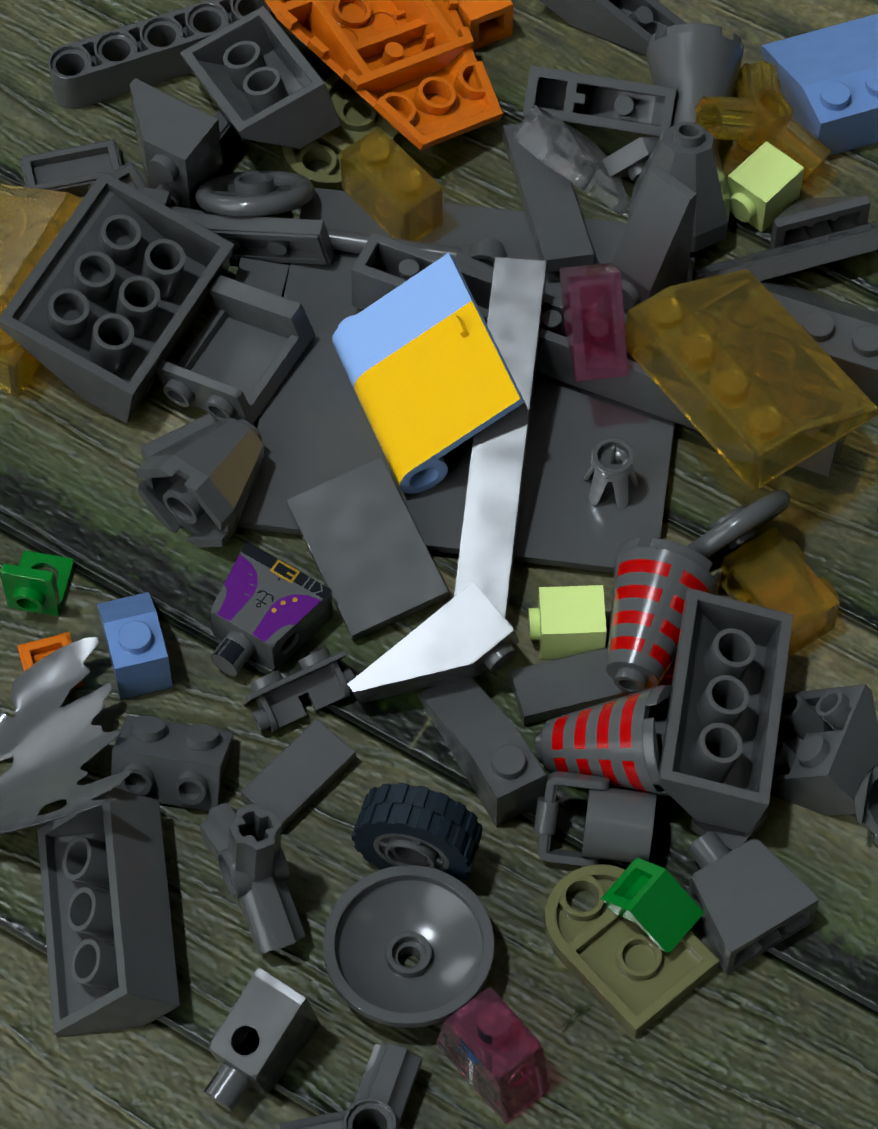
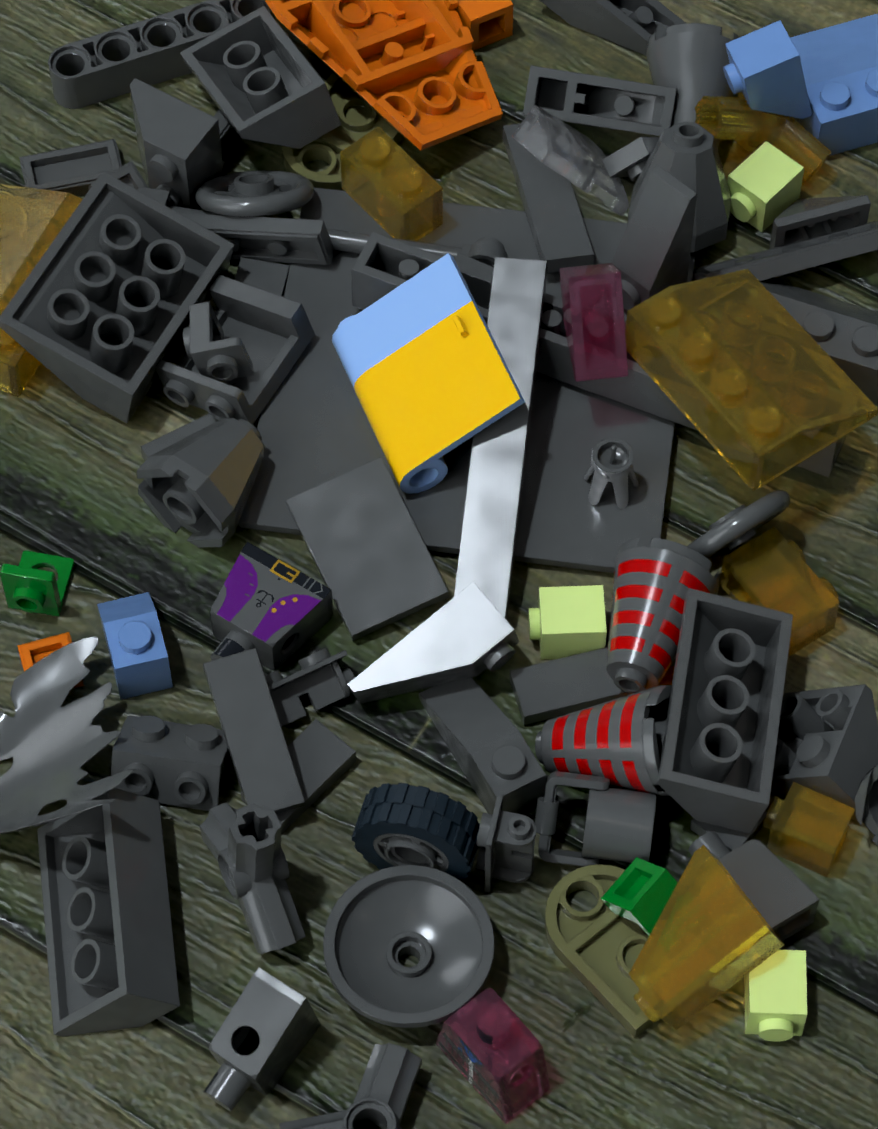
none -> dark grey bracket [183,302,253,382]
none -> dark grey tile [203,648,305,814]
none -> dark grey hinge [476,794,536,893]
none -> clear yellow slope [629,845,784,1030]
none -> medium blue slope [723,20,812,119]
none -> yellowish green brick [744,948,807,1042]
none -> clear yellow brick [763,782,855,877]

